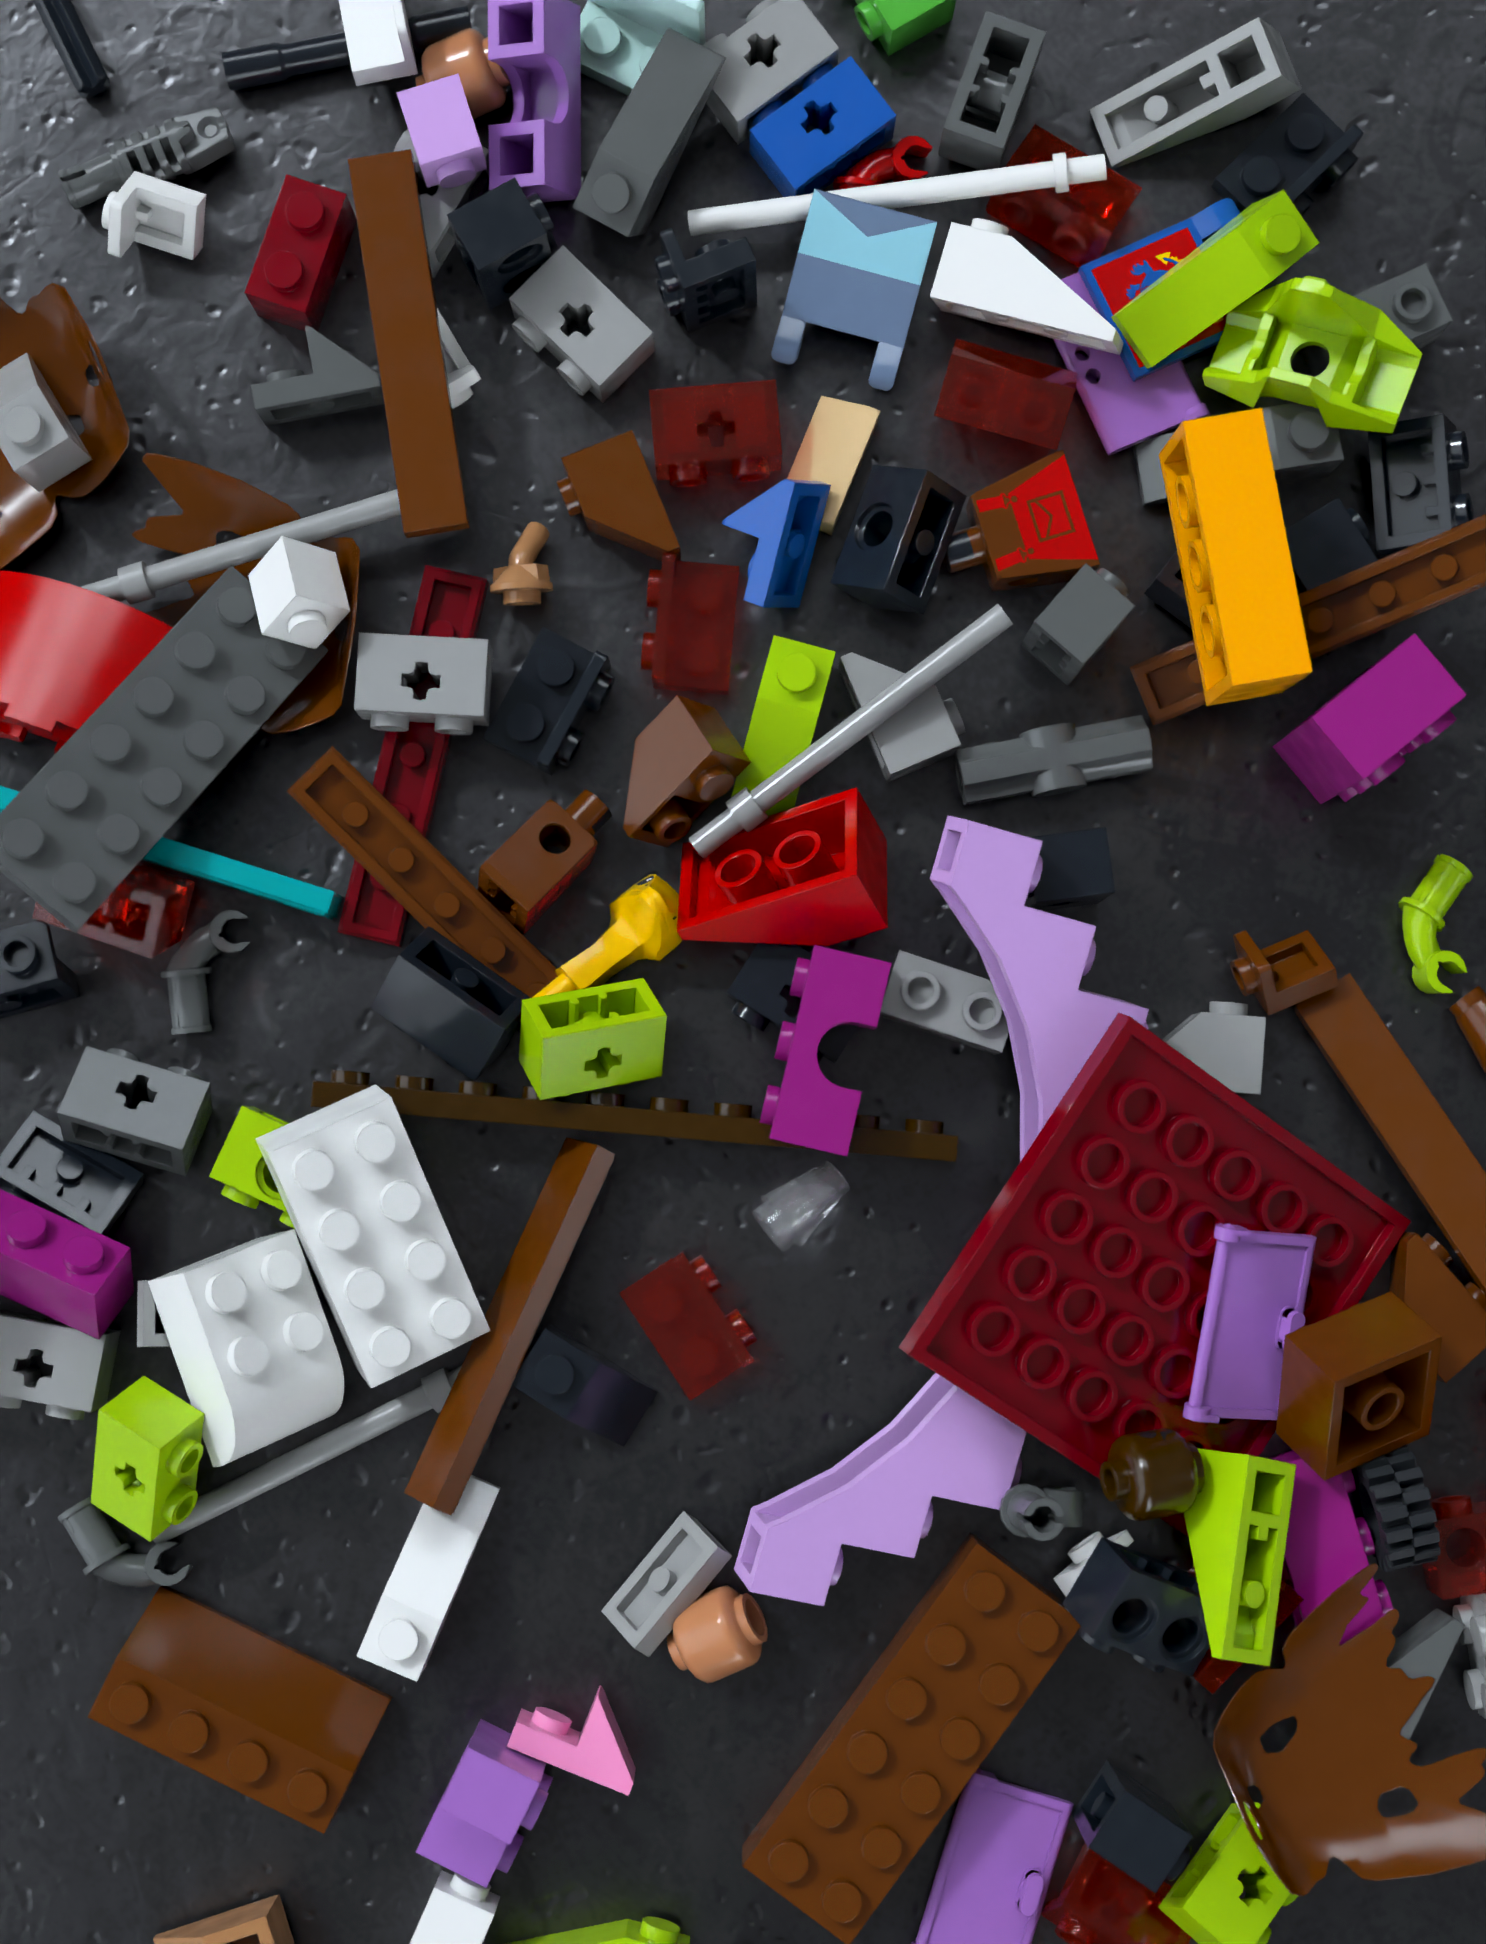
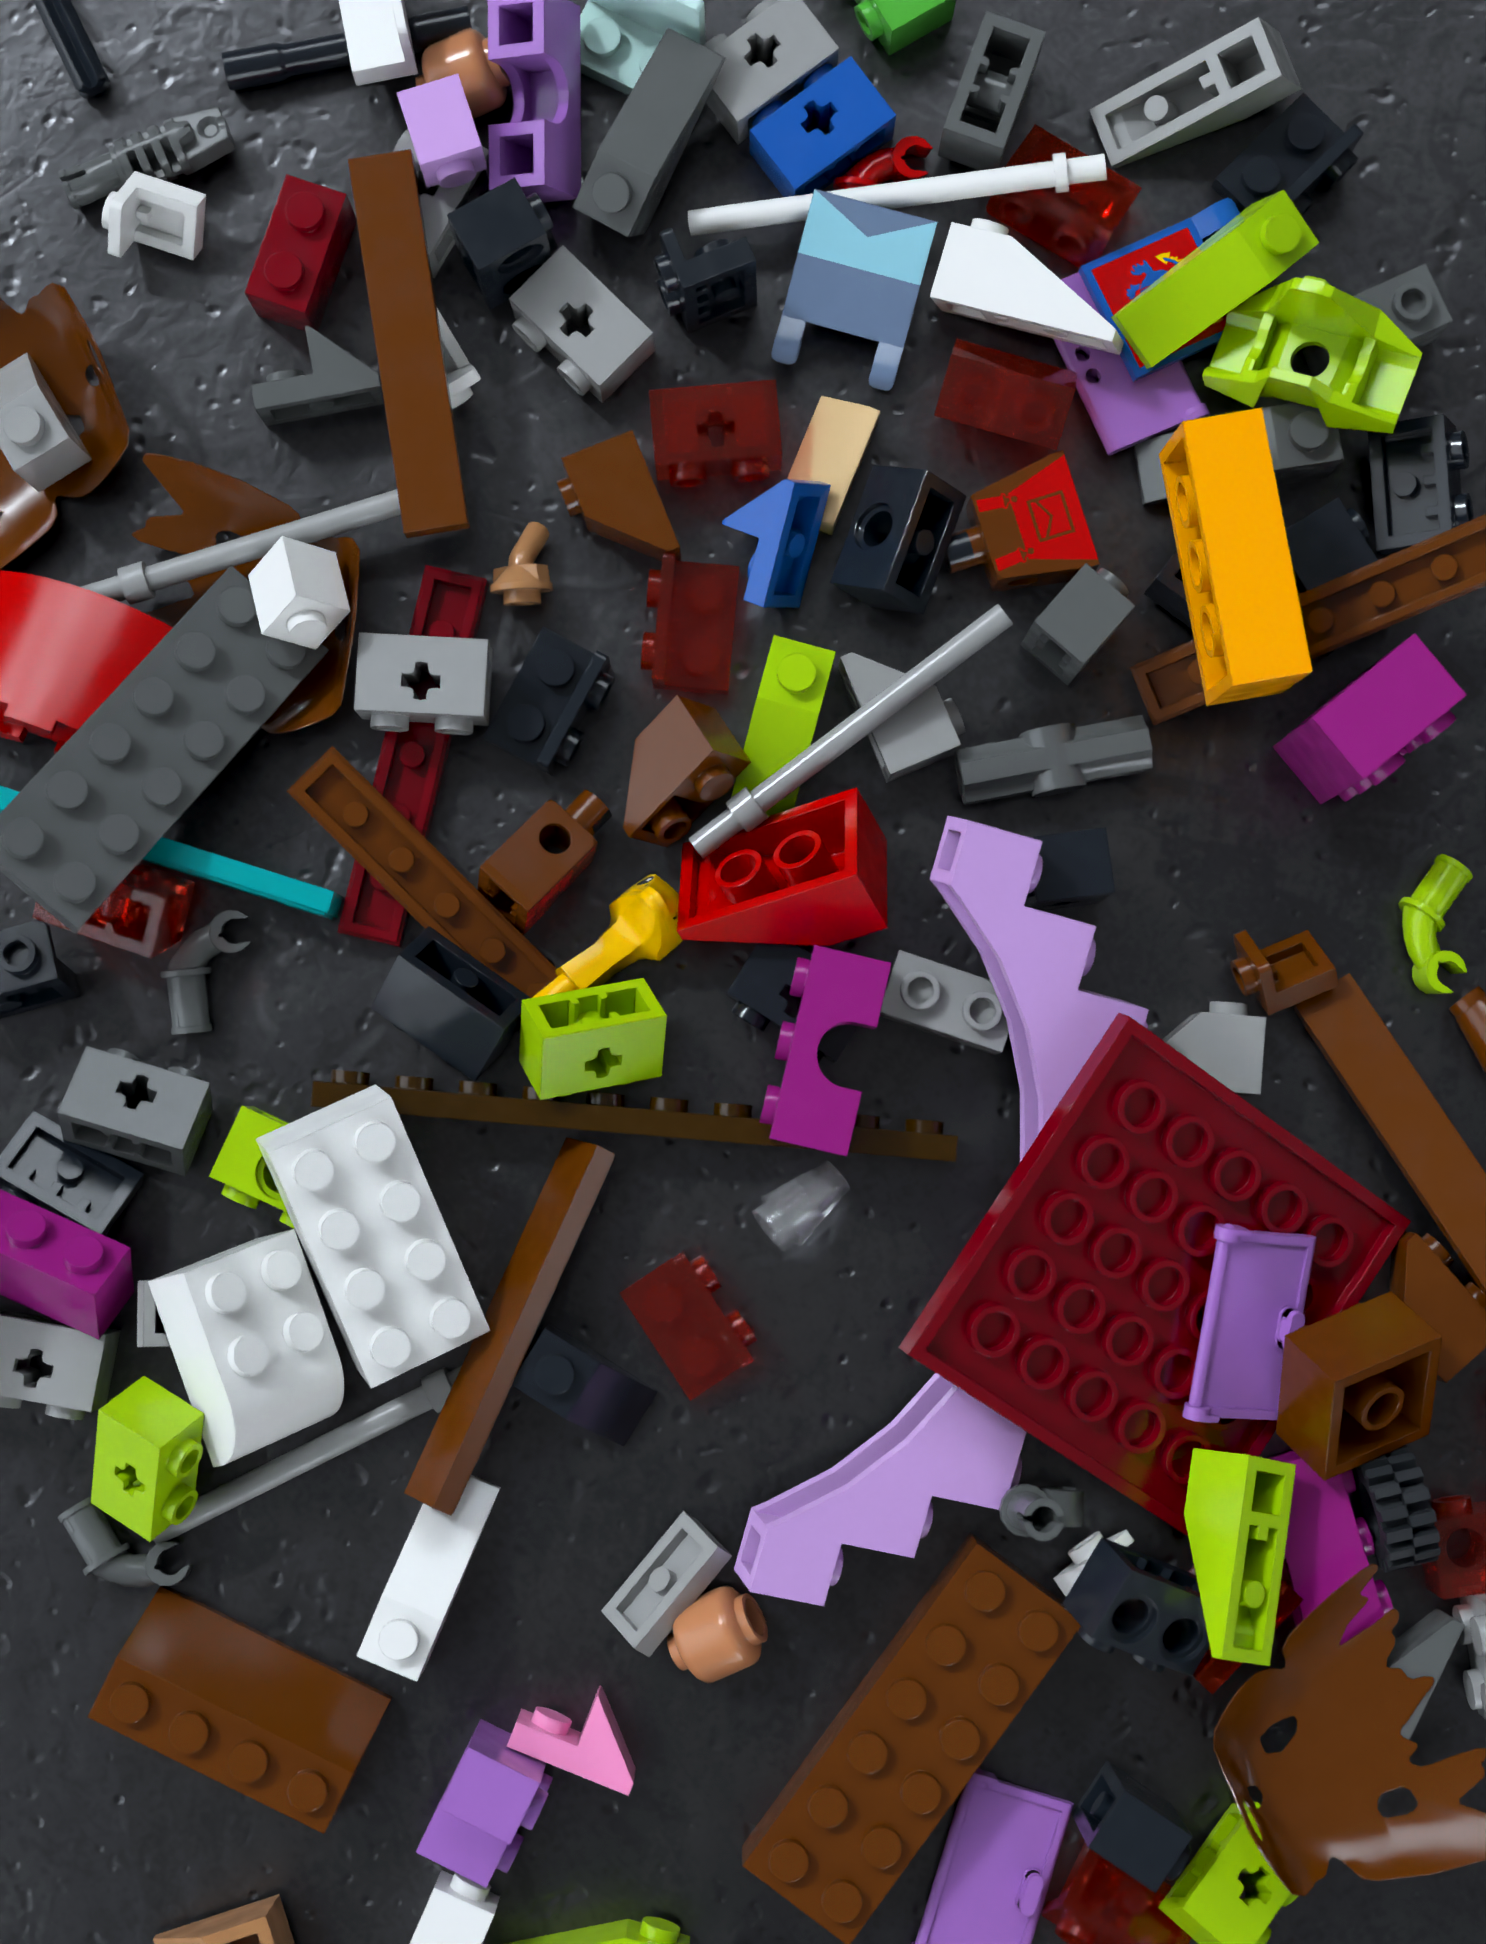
dark brown head [1100,1428,1205,1521] -> none

